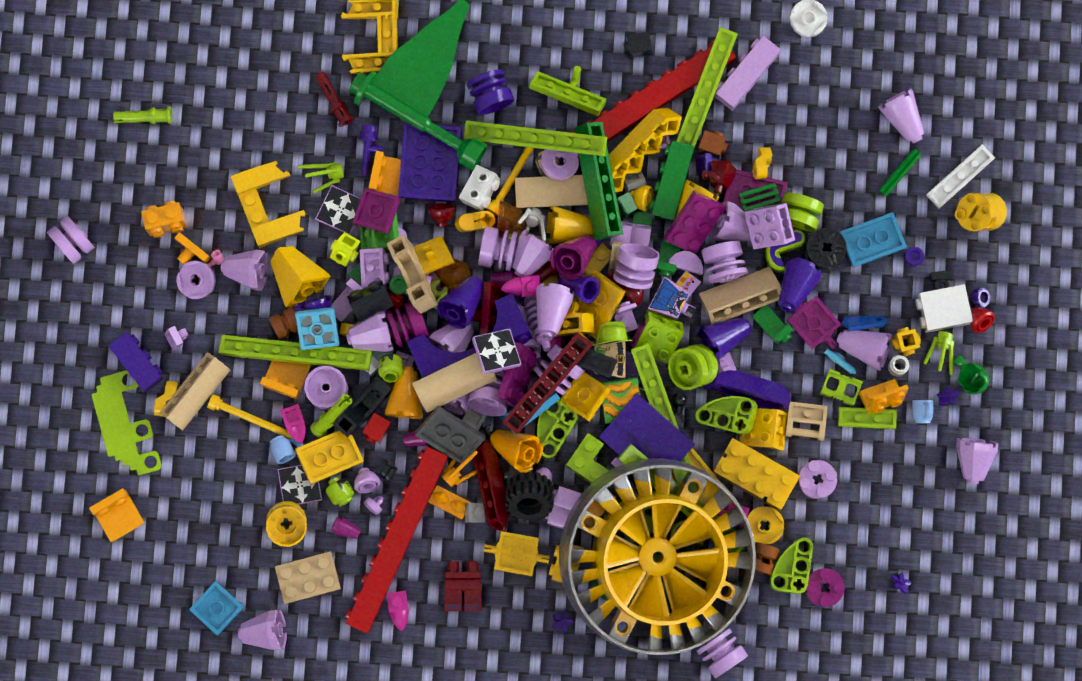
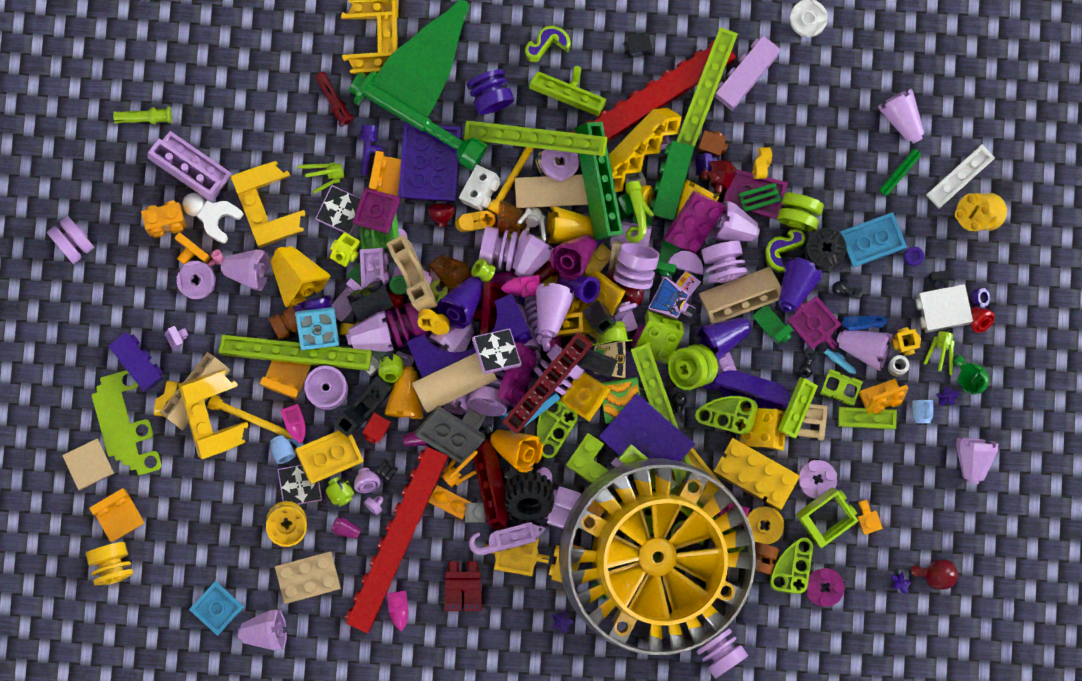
lime pin [310,394,352,437] -> none
yellow piece [413,236,454,274] -> none
lavender brick [745,203,795,249] -> none
none -> tan tile [62,439,114,490]
none -> yellow wheel [85,542,134,586]
none -> lavender brick [147,131,232,202]
none -> yellow wedge [178,369,248,459]
none -> white piece [182,193,243,244]
none -> yellow piece [417,309,450,335]
none -> lavender plate [469,522,546,555]
none -> lime wheel [471,259,495,282]
none -> lime animal [525,26,571,62]
none -> black brick [583,300,616,335]
none -> lime plant [625,181,654,243]
none -> lime plate [778,377,818,439]
none -> lime window [795,487,858,549]
none -> black arm [797,348,818,379]
none -> black arm [832,281,863,299]
none -> light orange plate [857,499,883,535]
none -> dark red hair [911,559,958,590]

